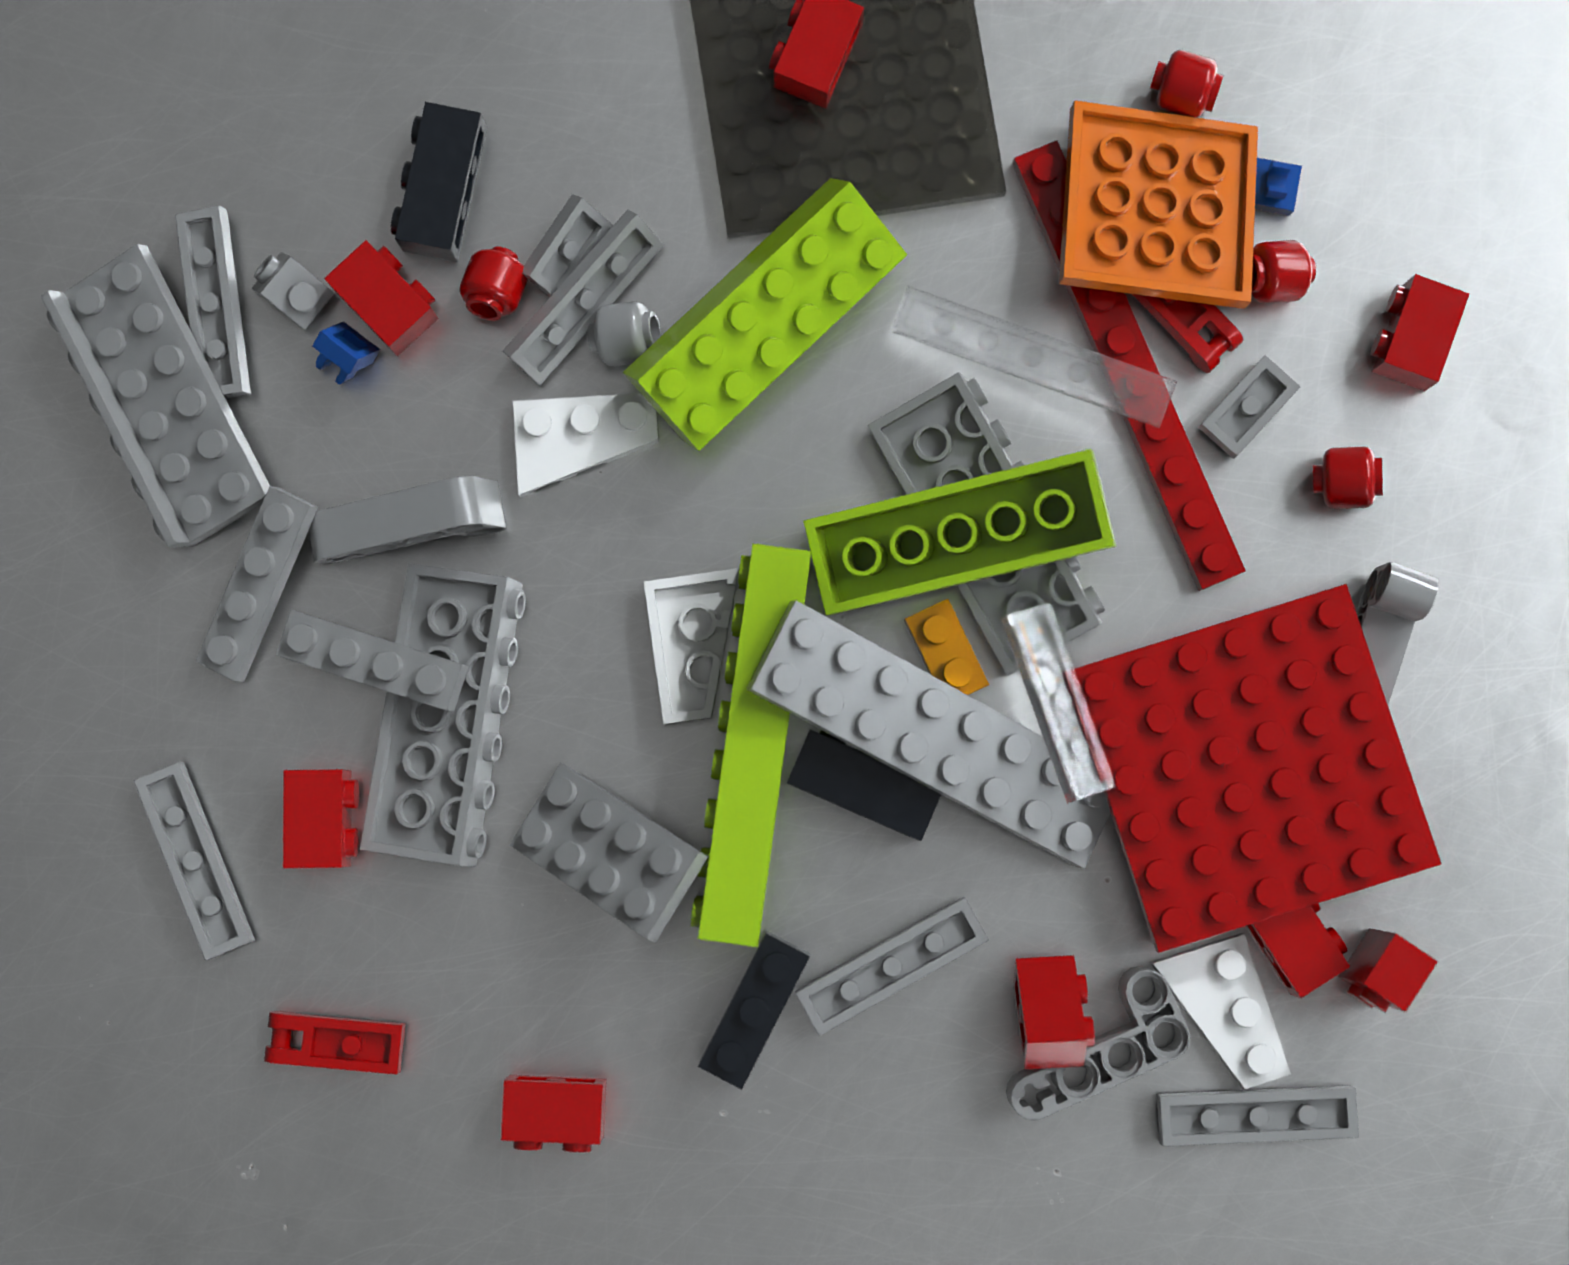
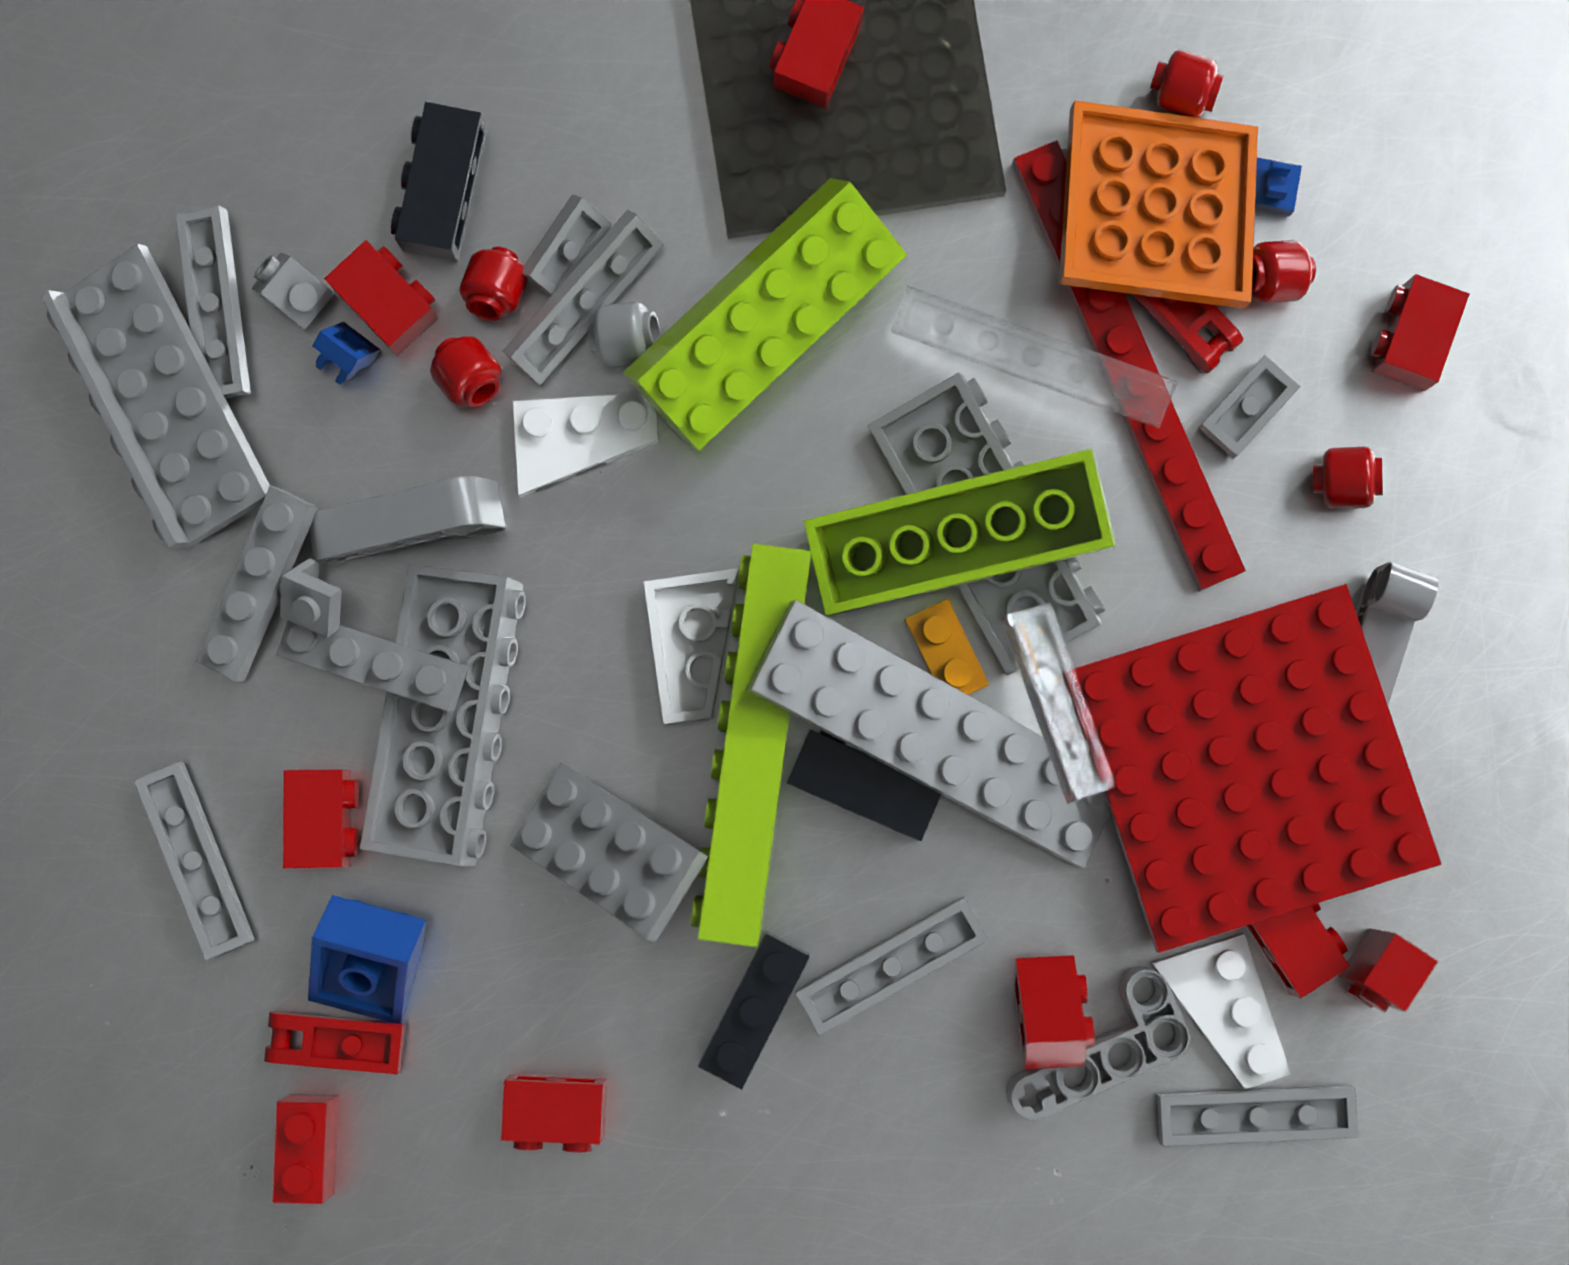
none -> red brick [272,1094,339,1204]
none -> light grey bracket [279,558,342,638]
none -> blue slope [308,895,426,1023]
none -> red head [430,336,502,407]

